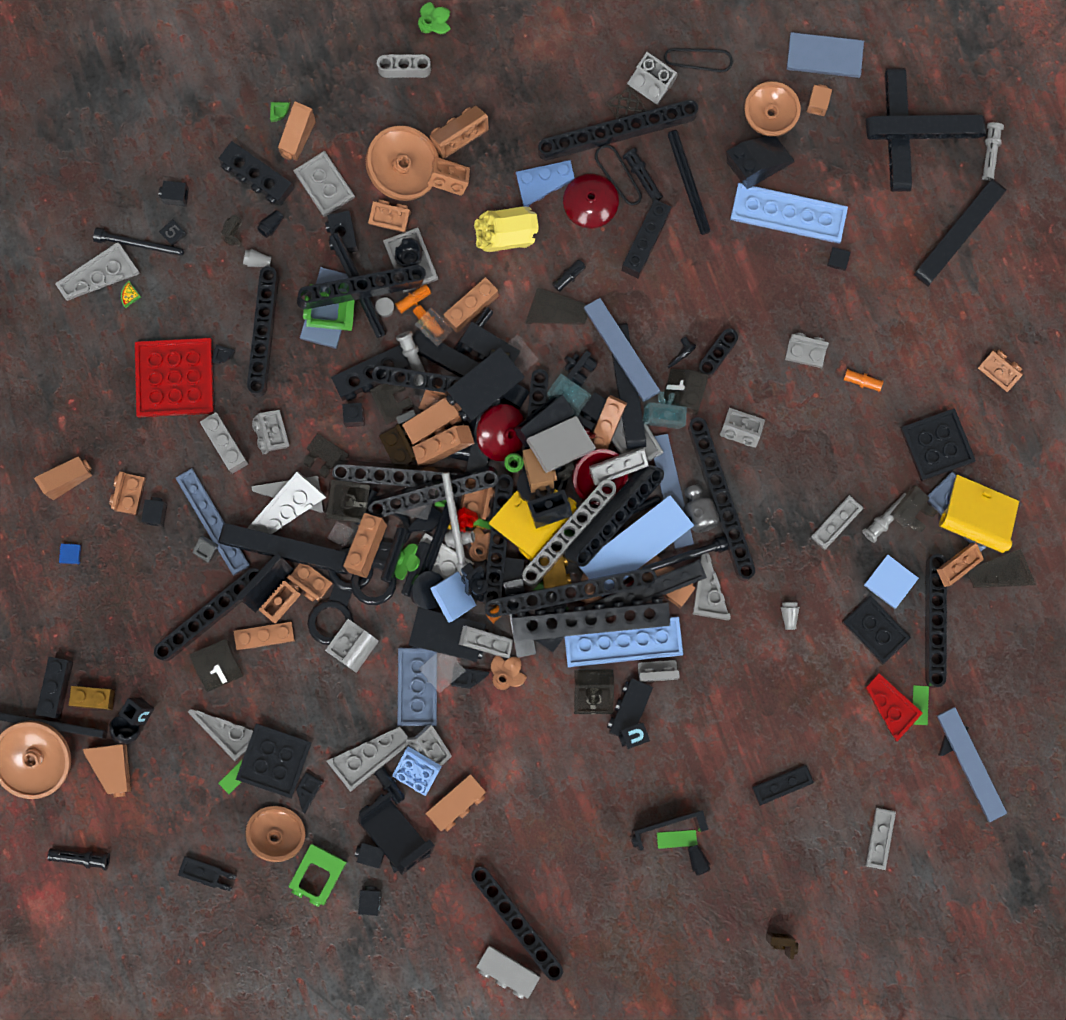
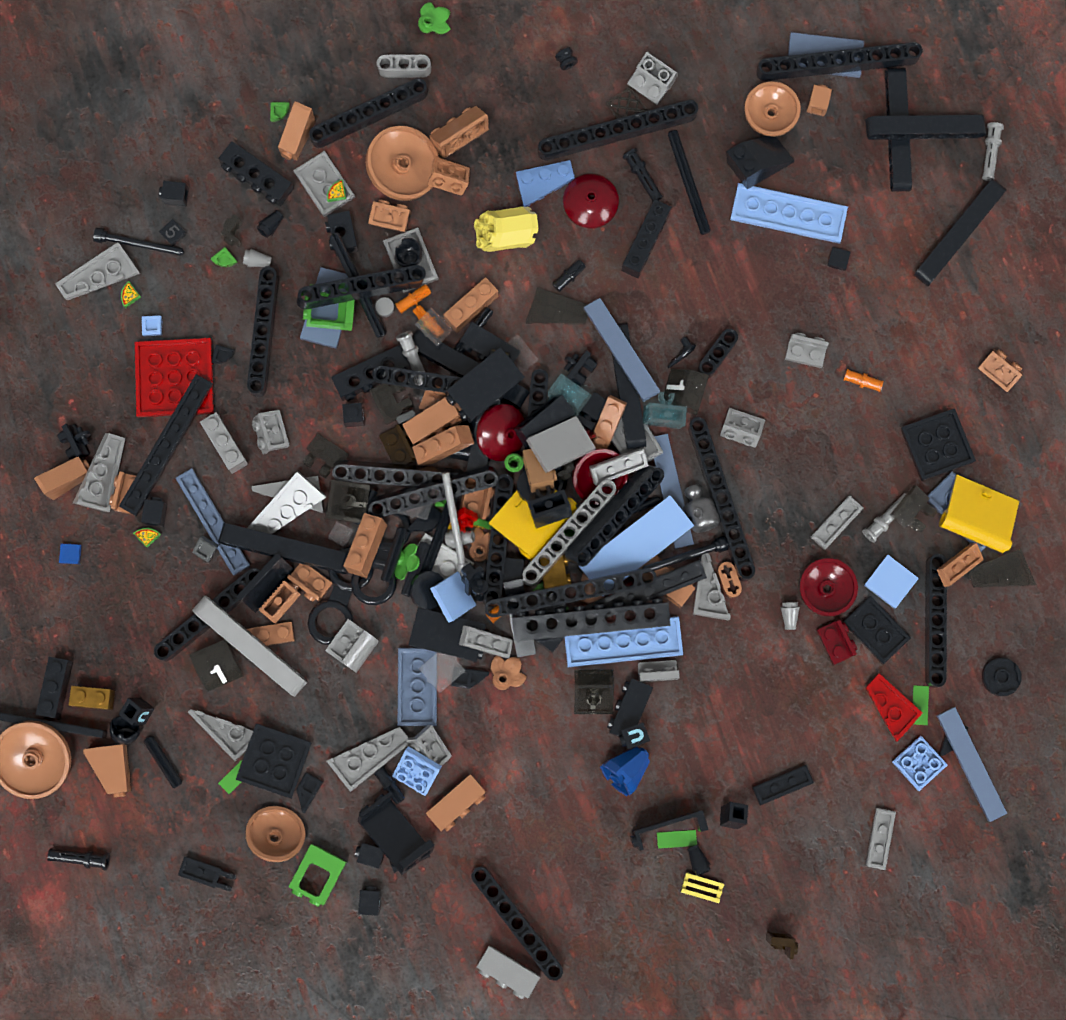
black piece [595,145,642,205] -> none
black piece [664,48,733,72] -> none
none -> black hips [57,424,91,459]
none -> light grey wing [73,433,125,512]
none -> black tile [119,374,213,516]
none -> tile [133,528,161,548]
none -> light blue tile [142,315,162,336]
none -> black axle [144,736,182,788]
none -> light grey beam [192,595,307,697]
none -> bright green tile [211,247,238,267]
none -> black beam [309,78,428,148]
none -> tile [327,179,346,202]
none -> black wheel [555,47,578,70]
none -> blue cone [600,747,650,796]
none -> light yellow tile [681,873,724,903]
none -> nougat beam [717,562,742,598]
none -> black brick [720,802,748,829]
none -> black beam [756,42,923,81]
none -> dark red dish [799,558,858,616]
none -> dark red bracket [816,619,857,665]
none -> light blue tile [892,736,947,791]
none -> black tile [982,658,1022,696]

